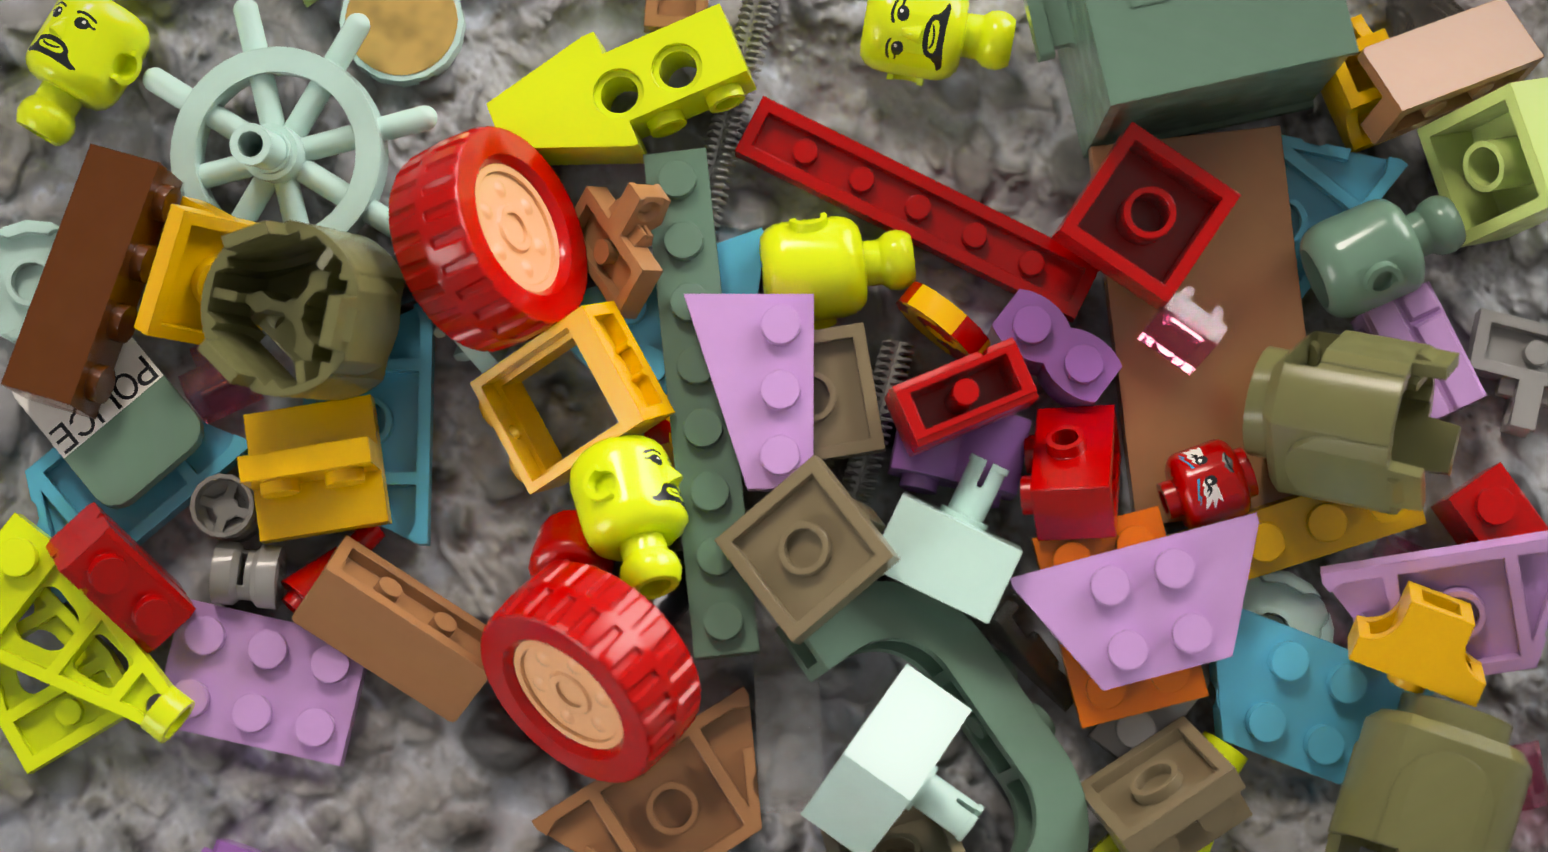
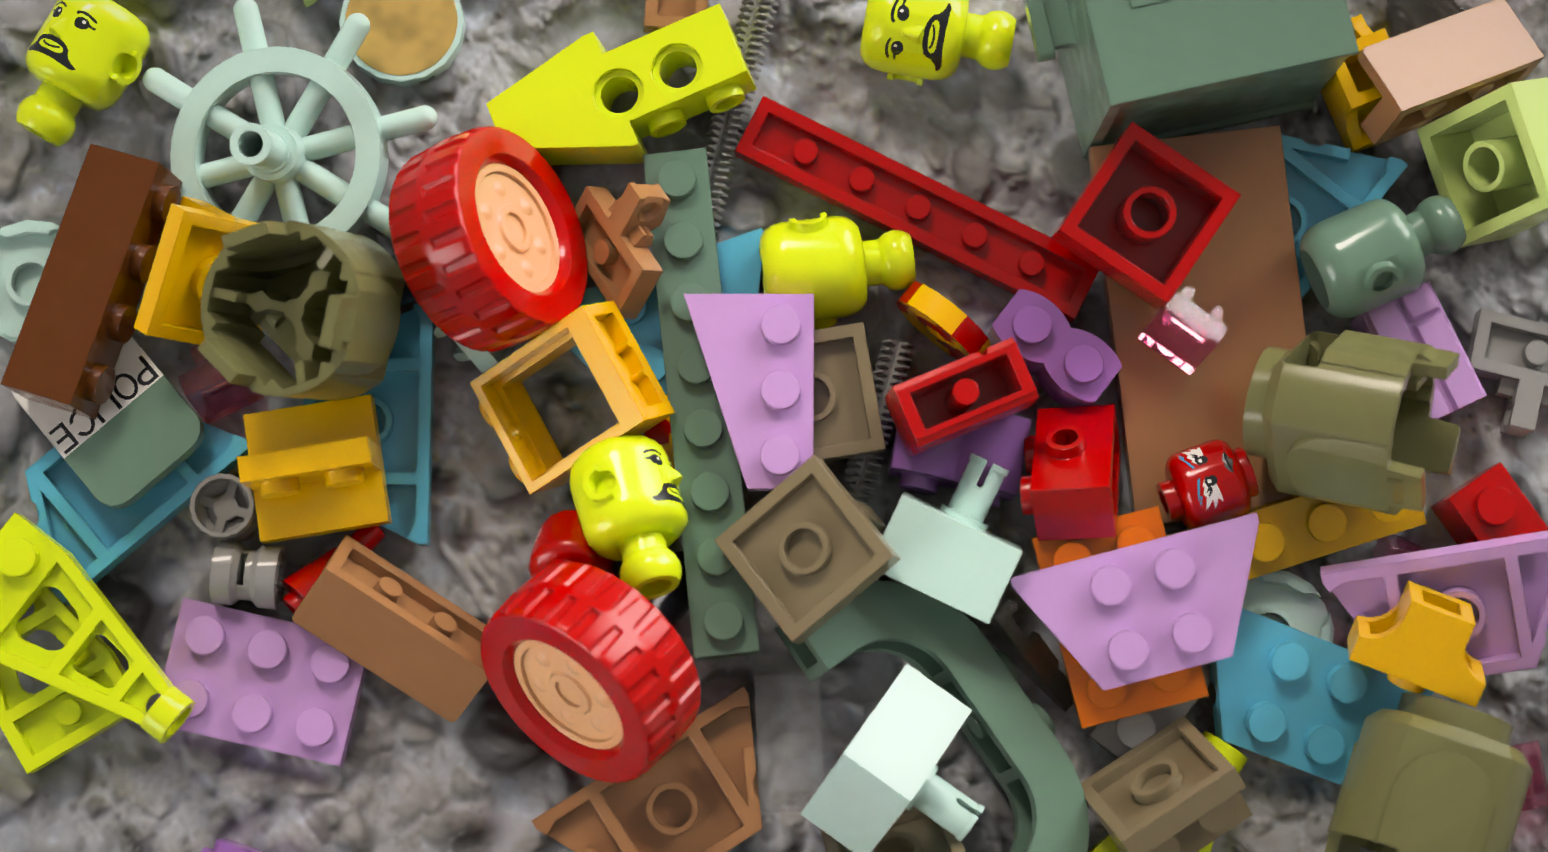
red brick [45,502,196,654] -> none

